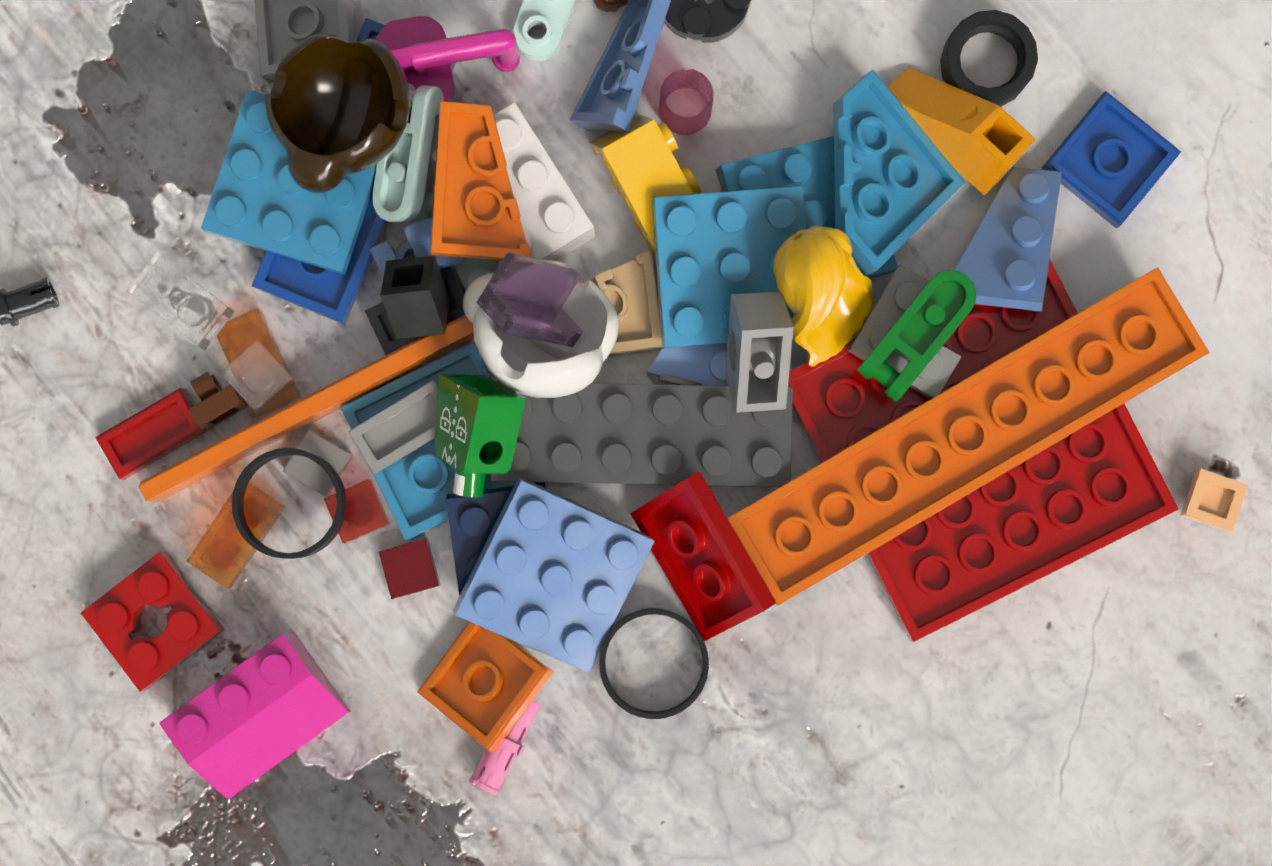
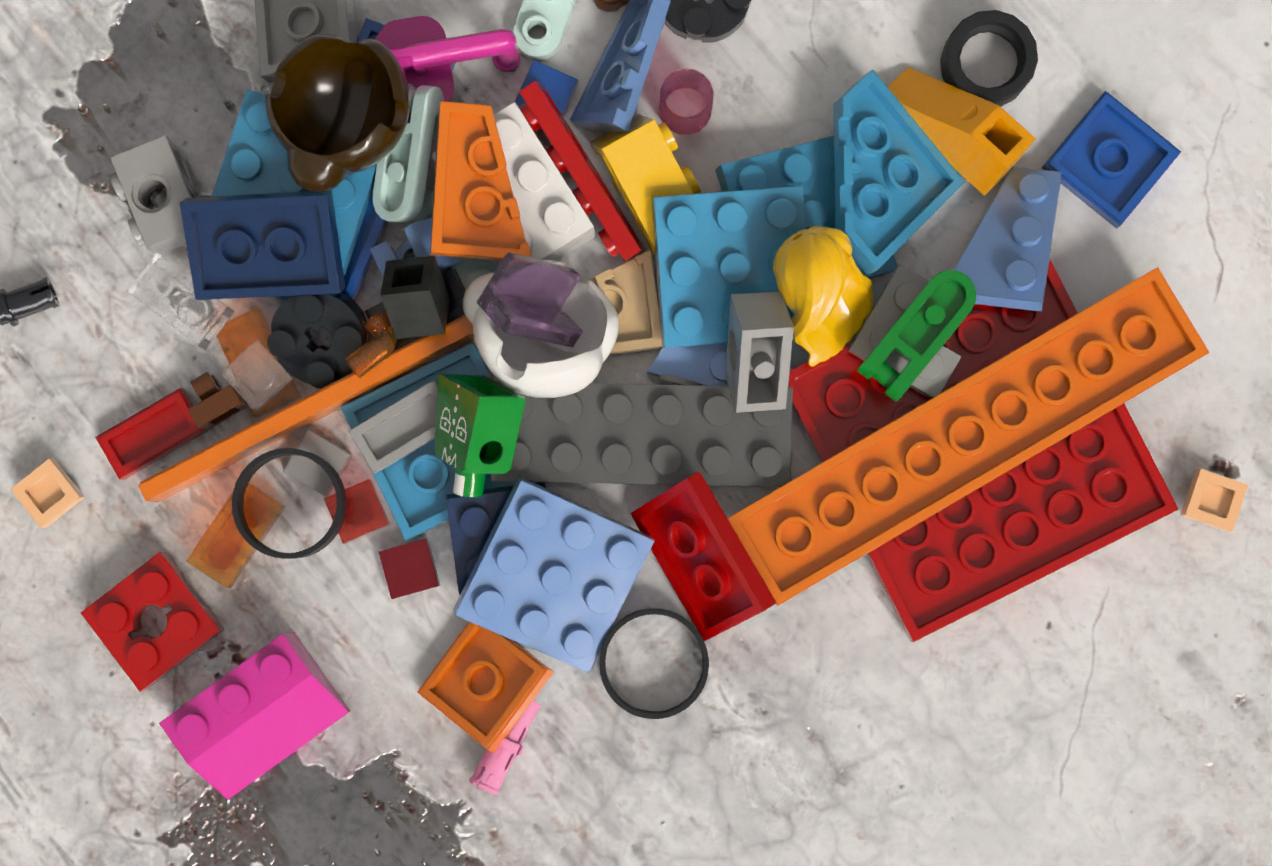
none -> light nougat plate [10,458,85,528]
none -> light grey brick [110,135,197,256]
none -> dark blue plate [180,190,345,300]
none -> black plate [267,292,370,389]
none -> clear orange arm [345,311,398,378]
none -> blue tile [515,60,578,116]
none -> red plate [519,81,646,261]

